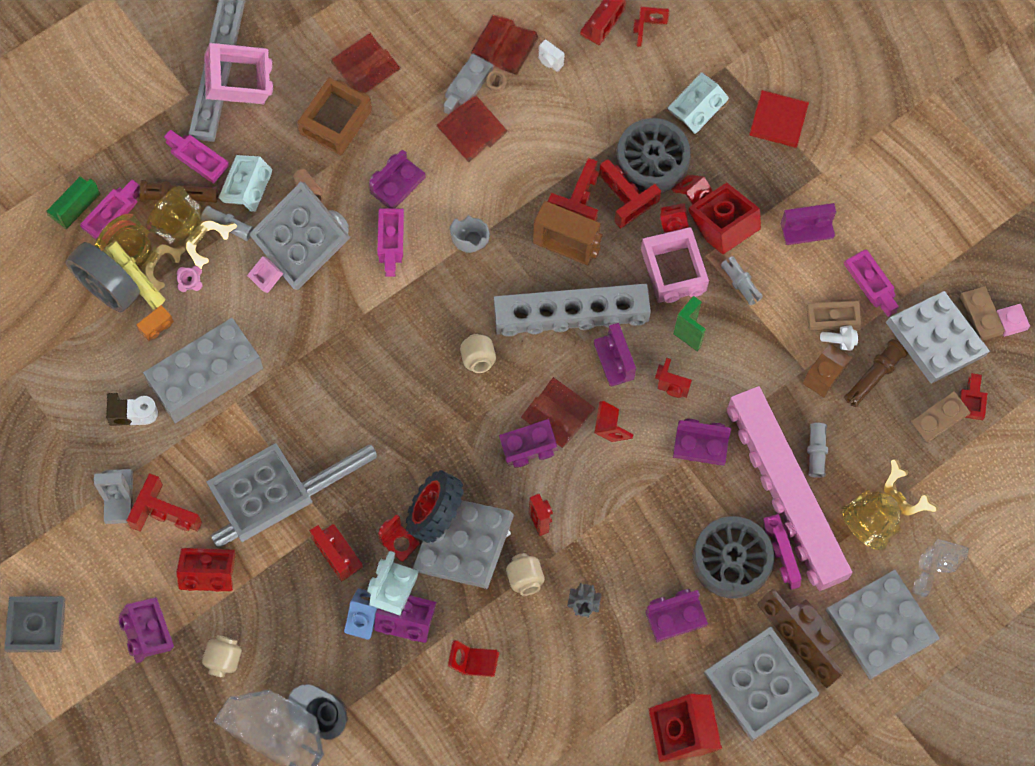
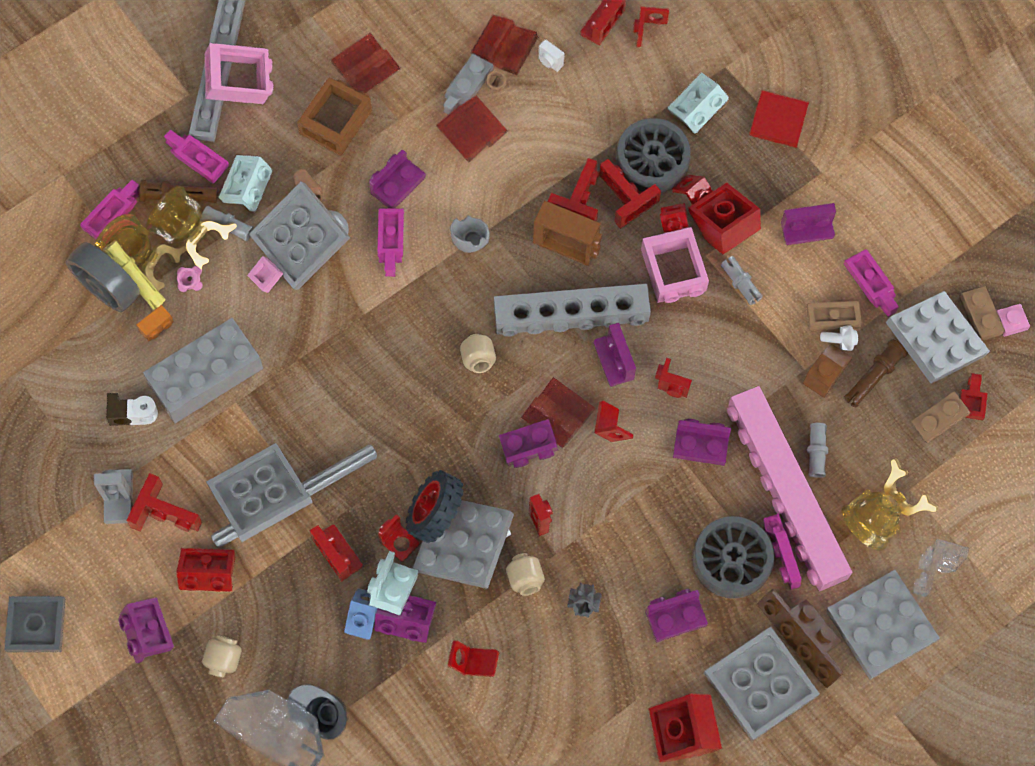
green panel [46,176,100,230] -> none
green panel [673,296,706,351] -> none

